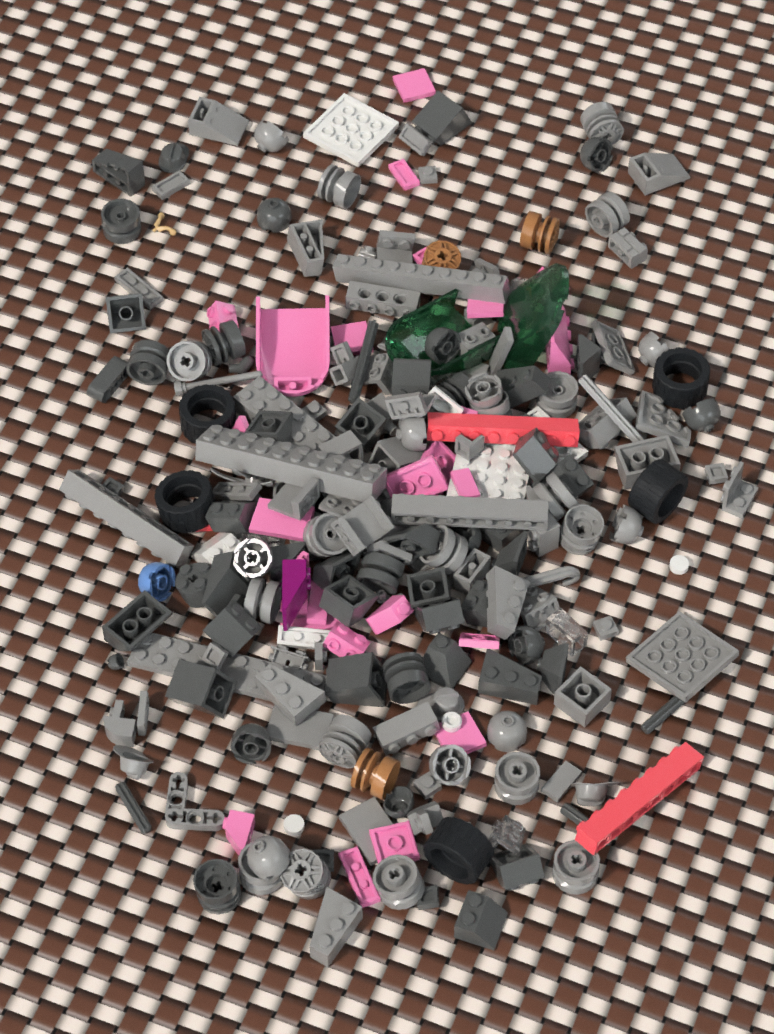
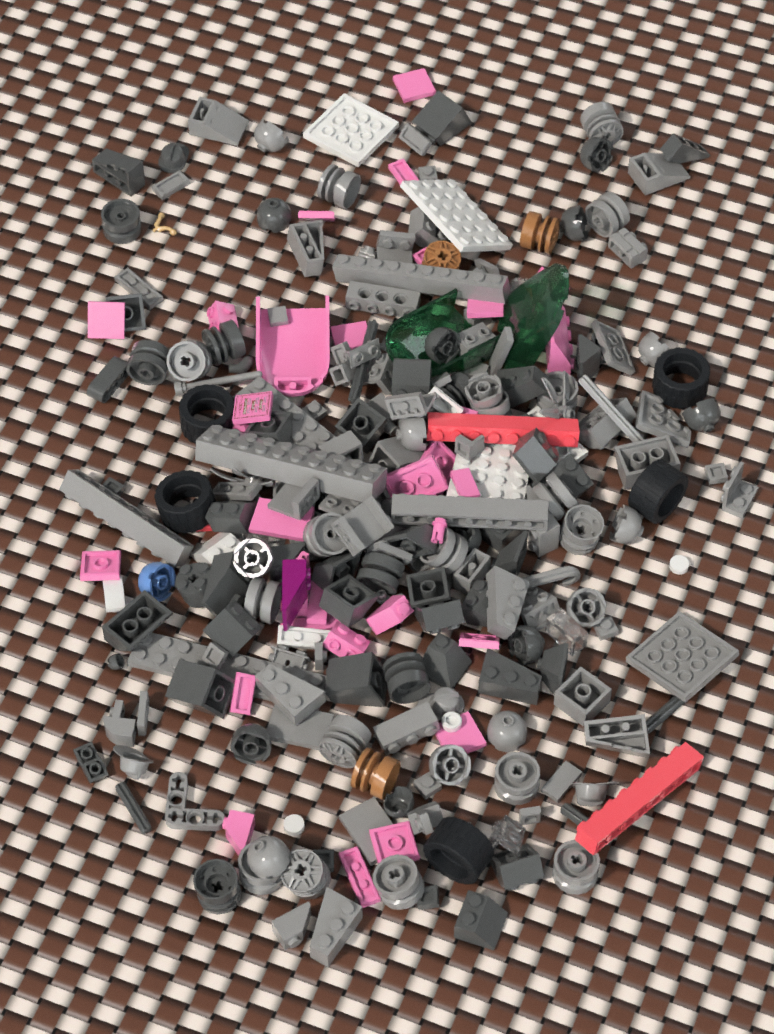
none -> dark grey slope [73,741,109,784]
none -> bright pink tile [80,550,121,581]
none -> bright pink tile [88,301,125,339]
none -> white slope [103,576,125,613]
none -> bright pink tile [230,672,256,715]
none -> bright pink tile [232,391,273,425]
none -> light grey tile [267,306,288,327]
none -> light grey slope [271,901,311,950]
none -> bright pink tile [298,211,335,221]
none -> light grey hinge [343,338,381,368]
none -> white plate [400,179,513,252]
none -> light grey slope [408,207,448,247]
none -> light grey tile [431,372,452,388]
none -> bright pink pin [431,517,448,544]
none -> light grey tile [519,806,541,825]
none -> light grey plant [539,371,575,419]
none -> dark grey cylinder [559,205,589,241]
none -> light grey cylinder [566,588,606,627]
none -> light grey wedge [583,714,650,758]
none -> dark grey slope [660,133,710,164]

